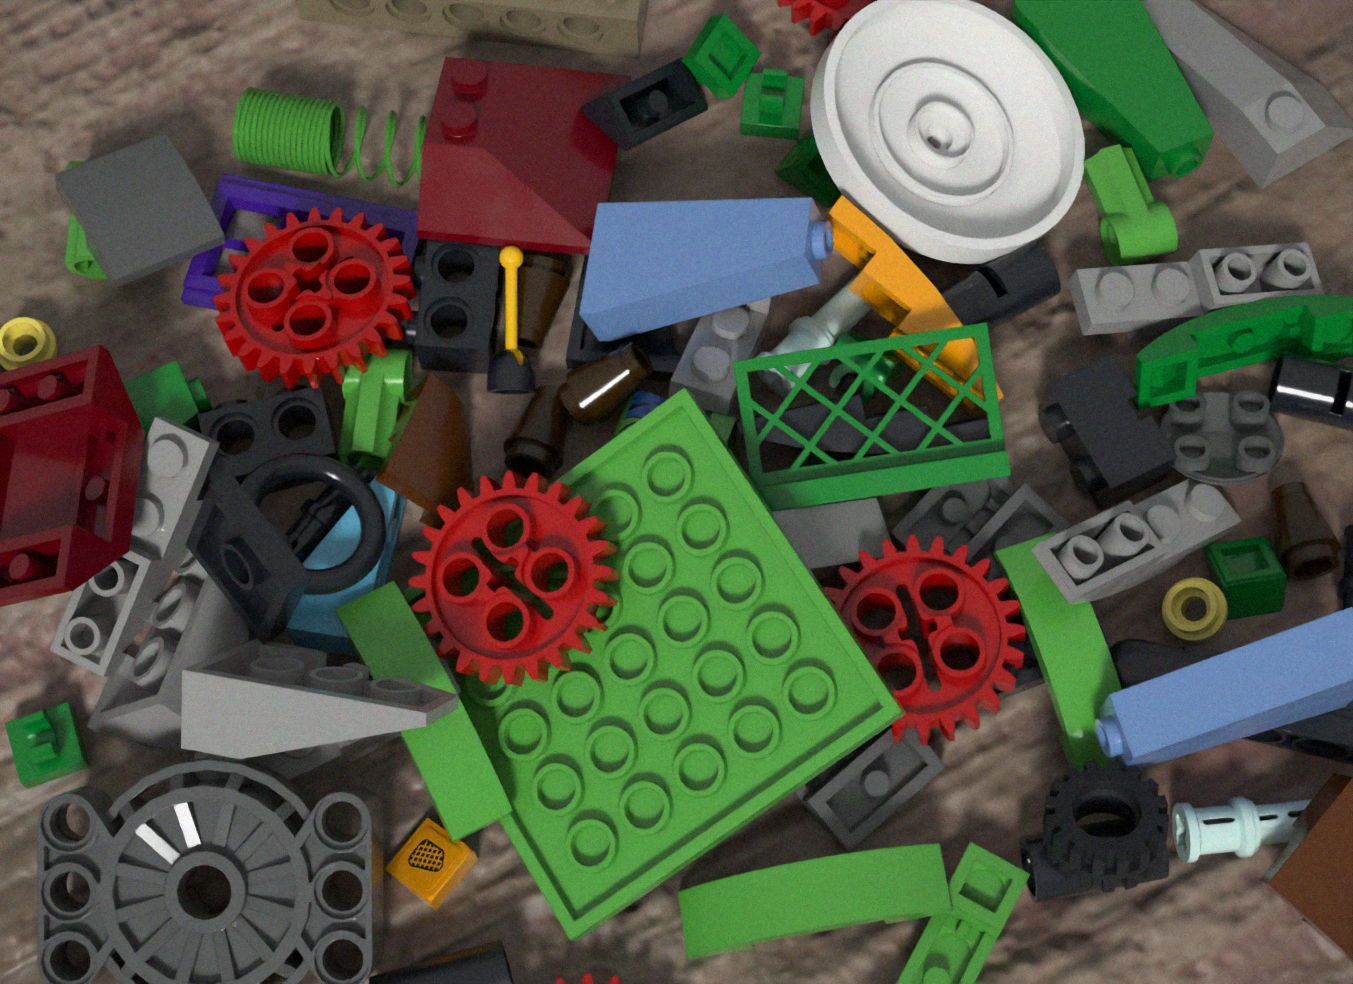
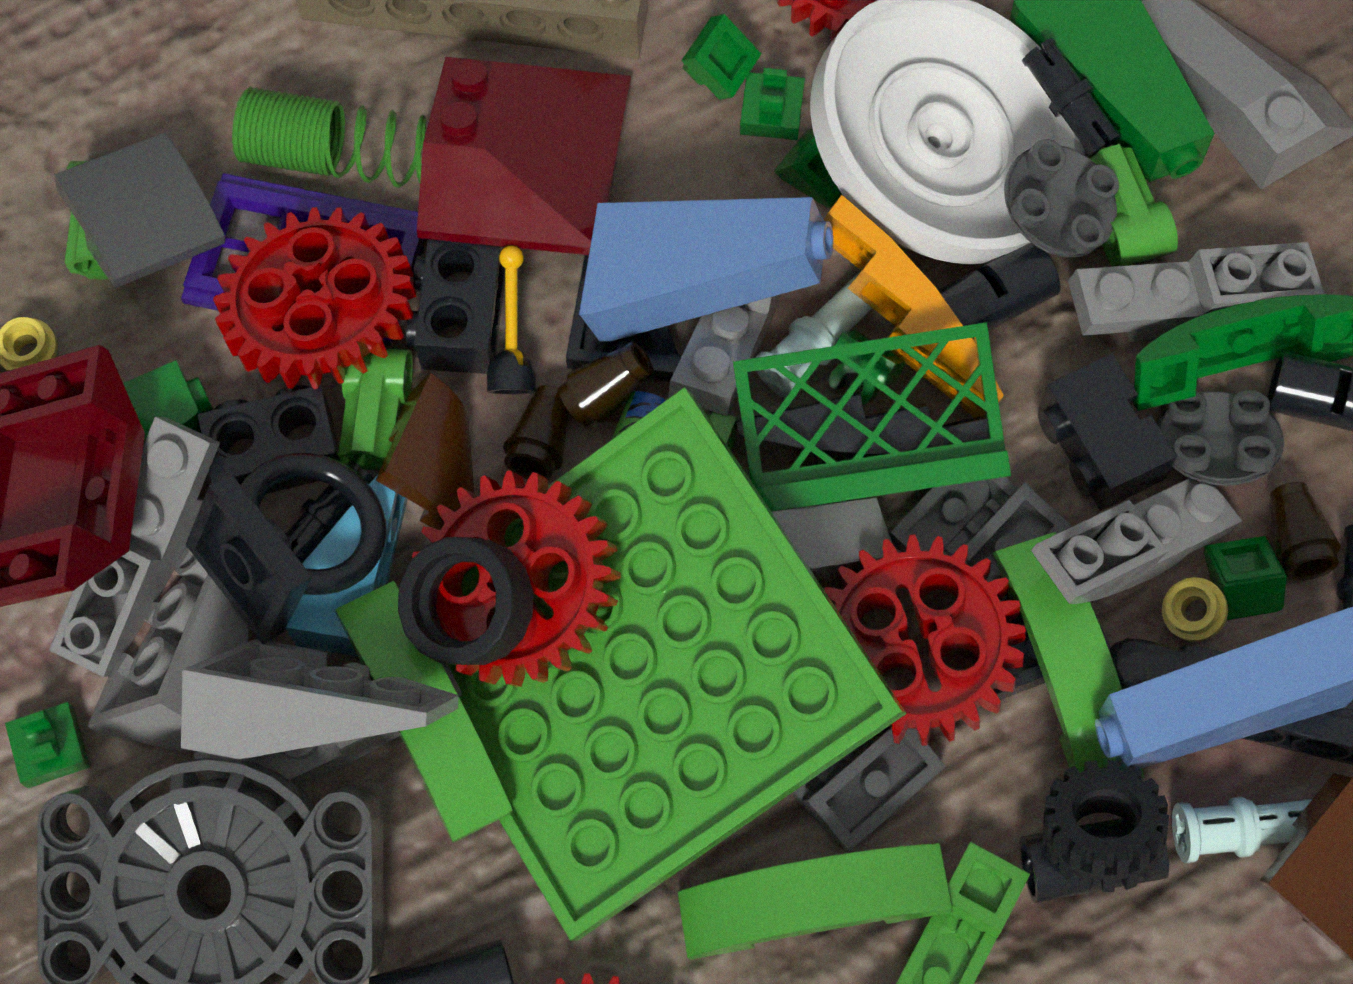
light orange slope [385,818,478,911] -> none
dark brown cone [518,254,571,349] -> none
black slope [581,57,708,152] -> none
none -> black tyre [398,537,534,665]
none -> dark grey dish [1004,139,1119,257]
none -> black pin [1022,38,1122,158]

